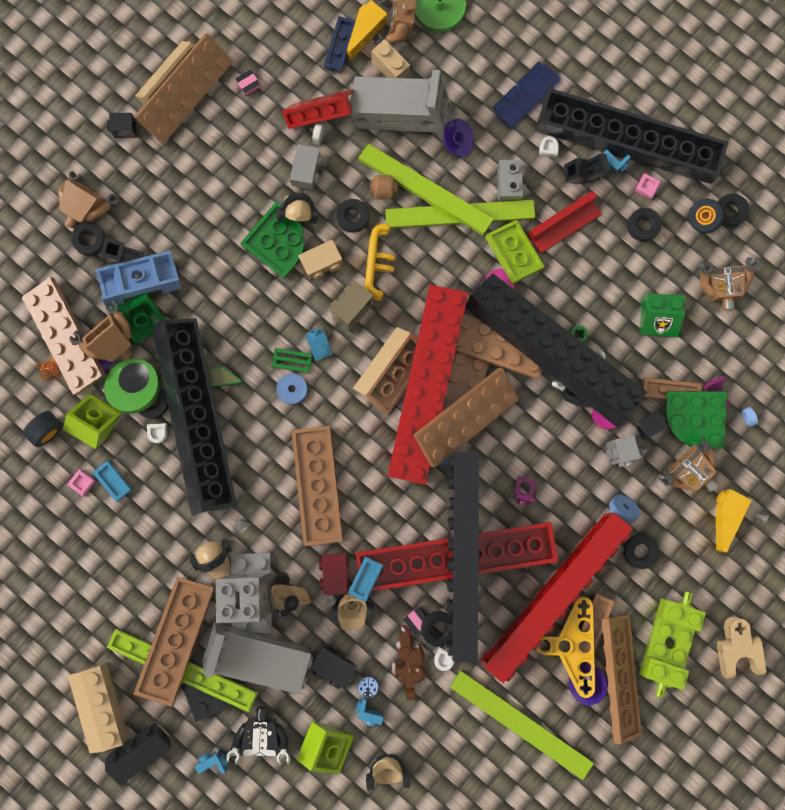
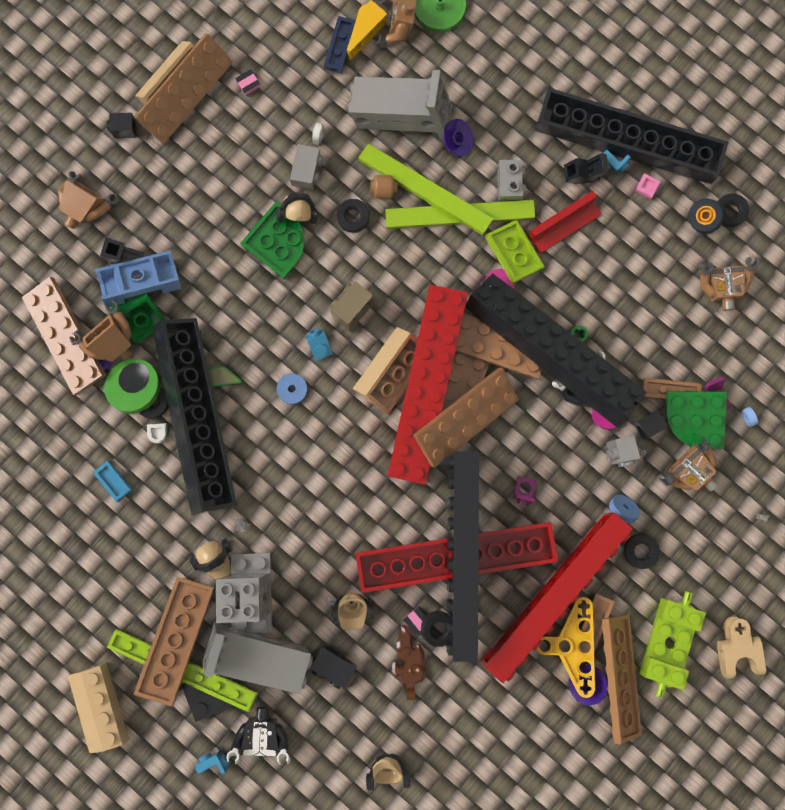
black wheel [23,411,62,447] -> none
clear orange plate [37,358,59,380] -> none
lime slope [63,394,122,449] -> none
bright pink tile [67,469,96,496] -> none
black tyre [71,222,106,256] -> none
black brick [105,722,171,786] -> none
tan cap [270,572,311,617] -> none
green tile [271,348,313,373] -> none
red panel [282,89,354,129] -> none
medium nougat plate [291,426,343,546] -> none
lime slope [297,722,354,774] -> none
tan brick [298,240,343,280] -> none
dark red brick [319,553,348,595] -> none
dark azure tile [348,556,383,602] -> none
dark azure bracket [355,697,383,727] -> none
light blue tile [358,676,378,698] -> none
yellow piece [365,224,395,301] -> none
tan brick [371,39,410,78] -> none
white tile [434,647,454,671] -> none
lime tile [450,670,594,780] -> none
clear blue windscreen [493,61,561,130] -> none
white tile [539,136,559,157] -> none
black tyre [627,208,662,242] -> none
green slope [640,293,686,338] -> none
yellow slope [715,489,752,553] -> none

